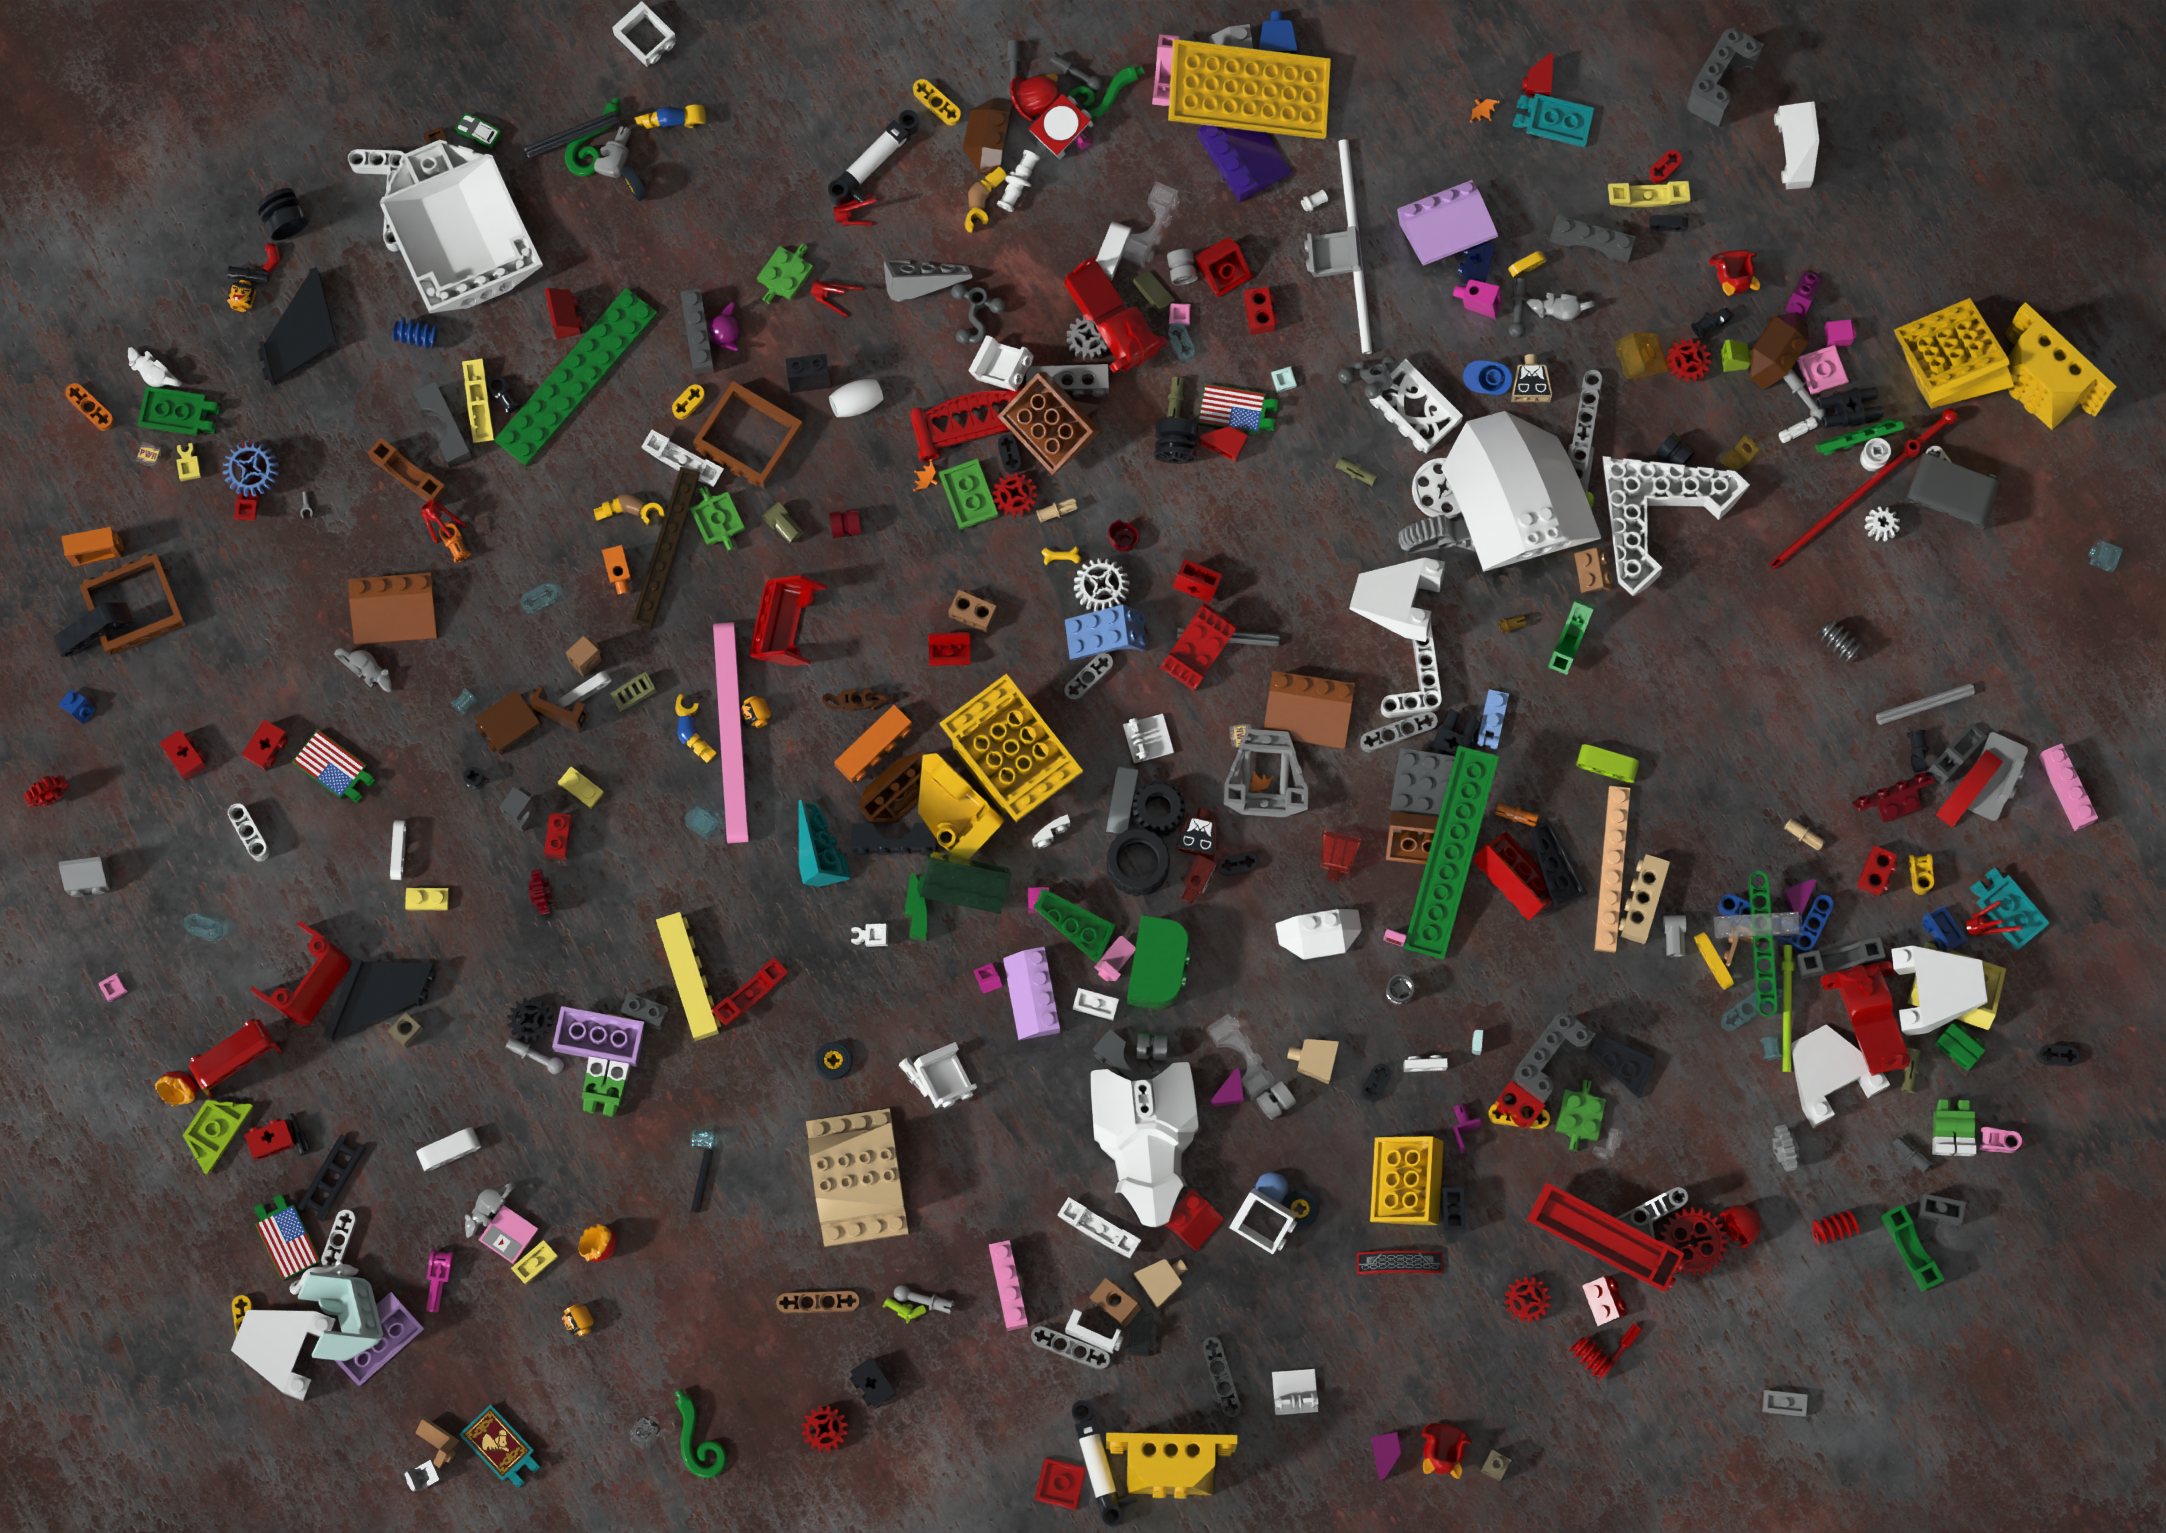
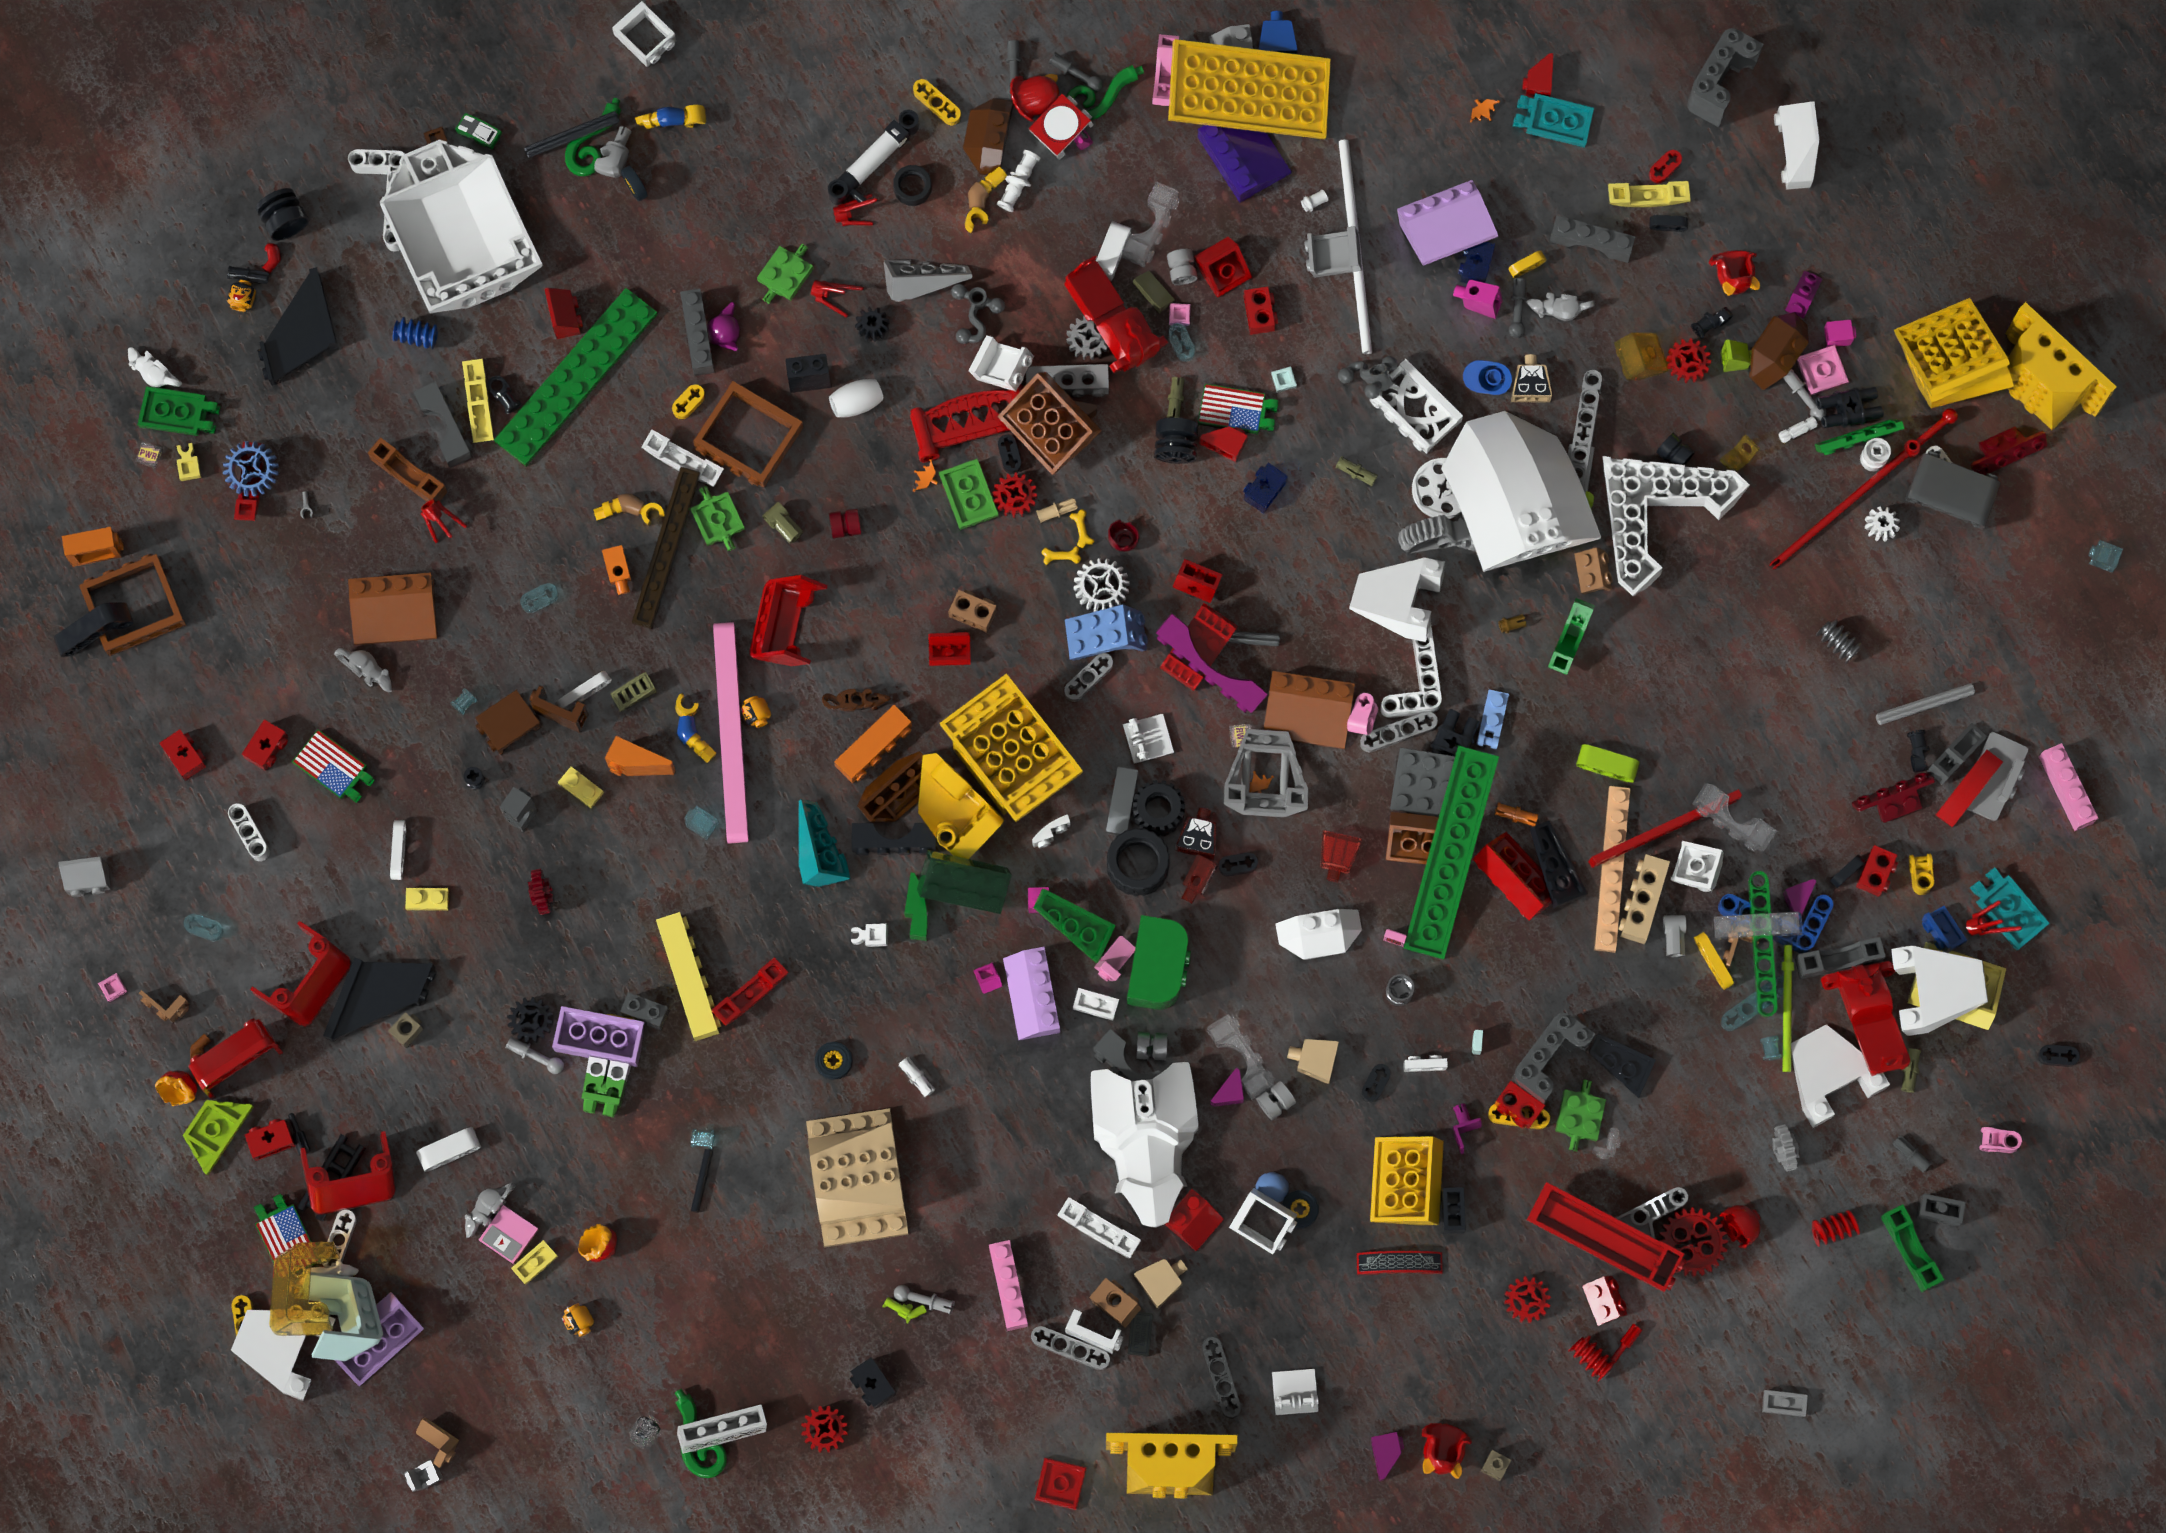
red gear [24,775,70,808] -> none
blue bracket [58,689,96,724] -> none
orange beam [65,383,114,431] -> none
dark pink connector [426,1249,454,1313] -> none
orange connector [439,523,471,563] -> none
tile [459,1404,540,1488] -> none
red brick [544,812,573,861] -> none
medium nougat brick [565,636,602,677] -> none
medium nougat beam [776,1291,860,1314] -> none
white panel [914,1042,977,1108] -> none
piece [1072,1400,1137,1528] -> none
tan axle [1784,817,1825,850] -> none
bright green hips [1932,1100,1977,1156] -> none
green brick [1935,1023,1986,1071] -> none
none -> medium nougat bracket [139,990,190,1023]
none -> dark orange arm [190,1034,211,1059]
none -> clear yellow windscreen [269,1242,340,1336]
none -> red windscreen [300,1131,395,1214]
none -> orange slope [605,736,676,776]
none -> white brick [677,1405,767,1454]
none -> black gear [855,306,890,342]
none -> black tyre [893,165,932,206]
none -> yellow piece [1069,509,1095,548]
none -> magenta arch [1156,613,1268,713]
none -> clear blue brick [1243,462,1288,514]
none -> bright pink piece [1347,693,1378,735]
none -> red tile [1588,789,1742,868]
none -> white slope [1670,841,1724,892]
none -> clear arch [1692,783,1777,852]
none -> black beam [1830,854,1866,888]
none -> dark red bracket [1971,426,2047,475]

